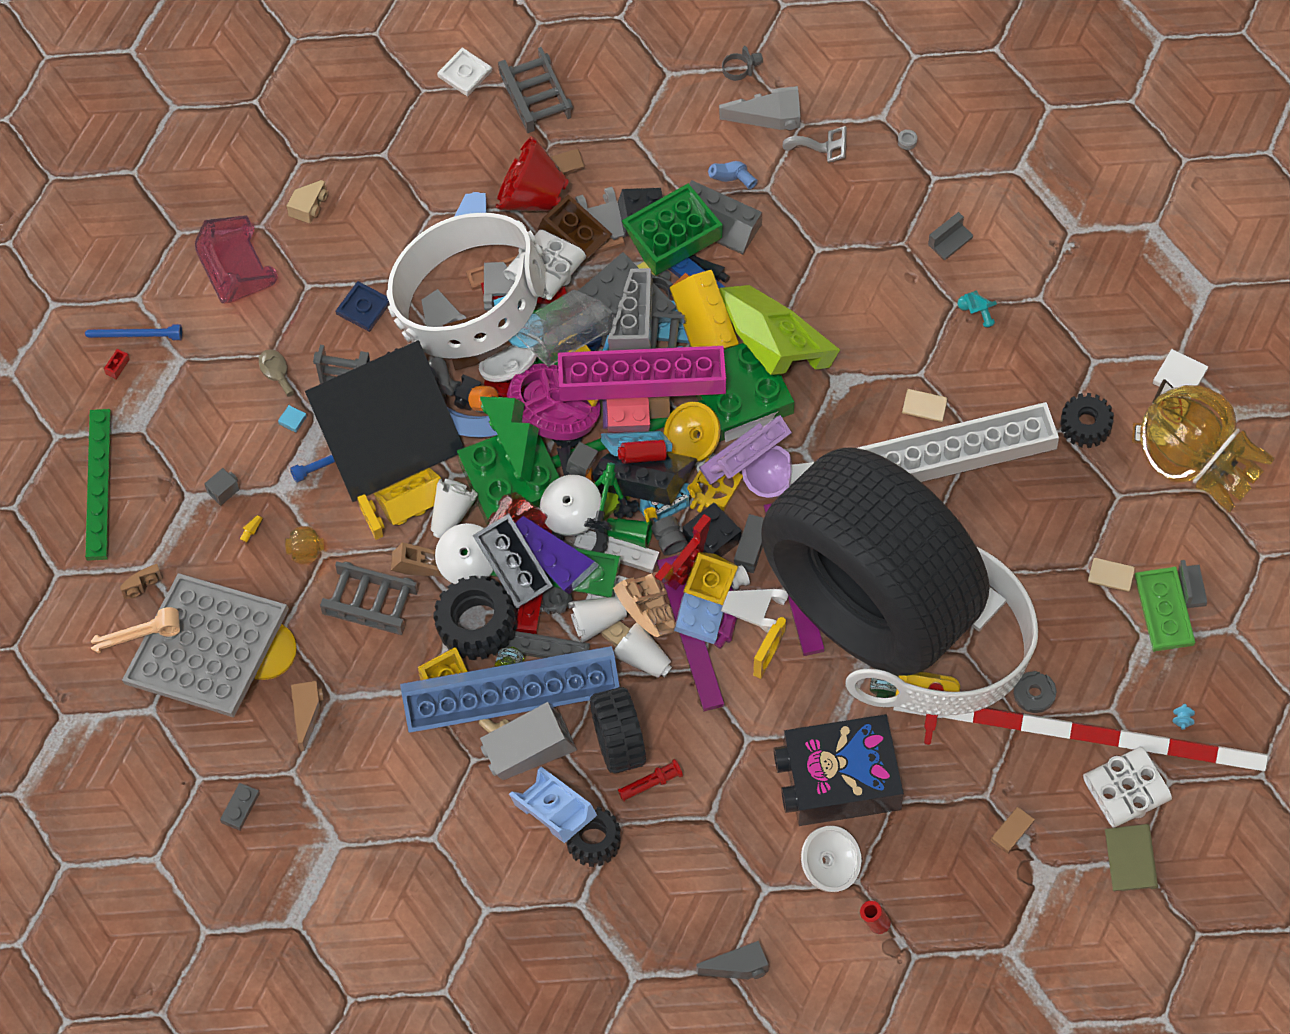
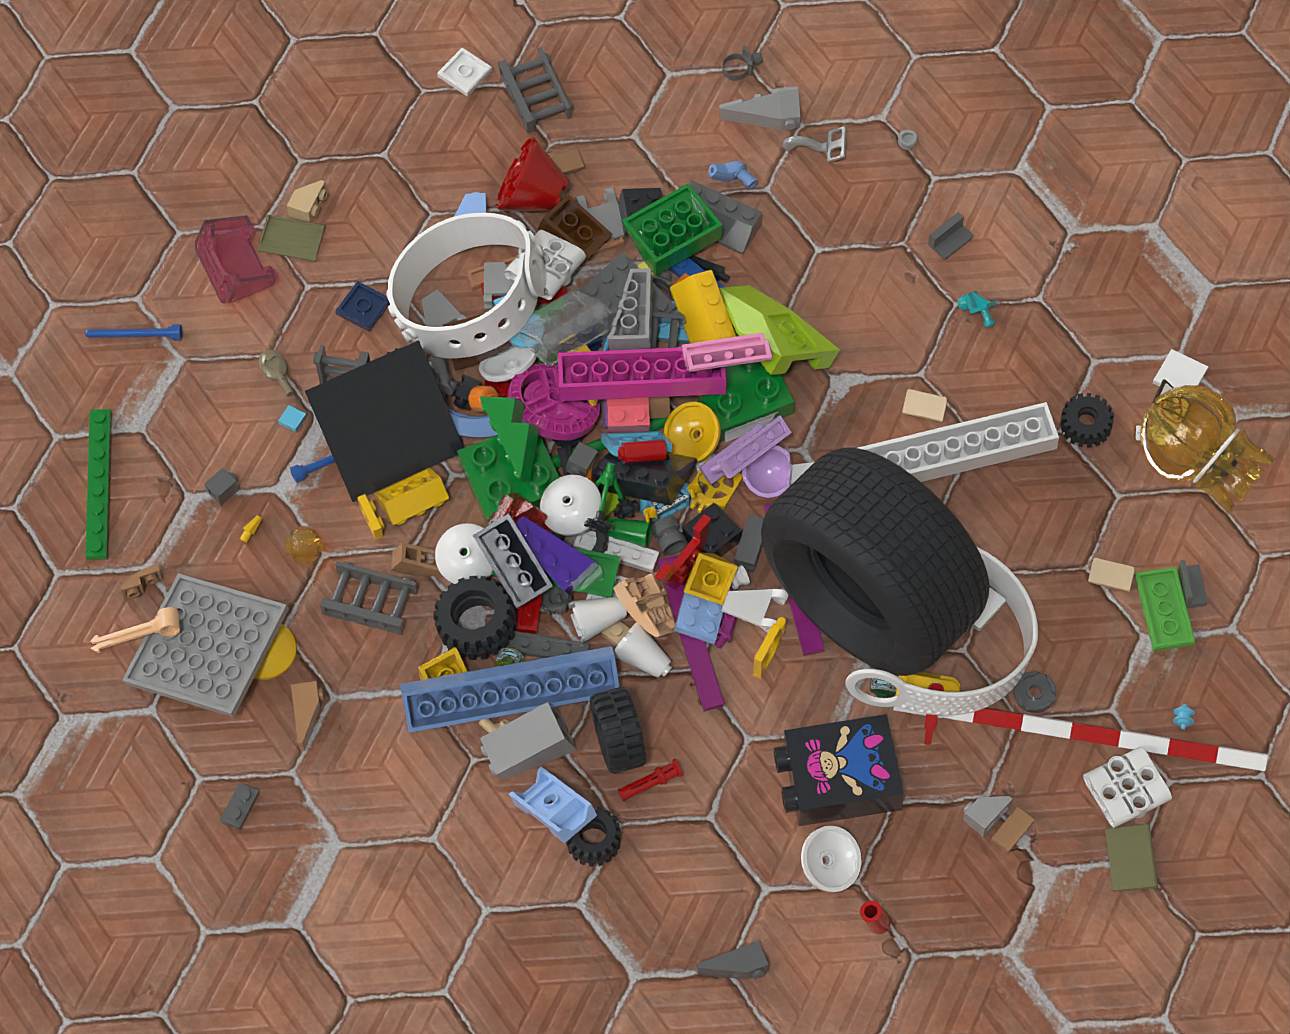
red piece [104,349,130,380] -> none
white cone [431,479,478,538] -> none
none -> olive piece [257,214,325,262]
none -> bright pink slope [682,333,772,372]
none -> light grey slope [963,796,1013,837]

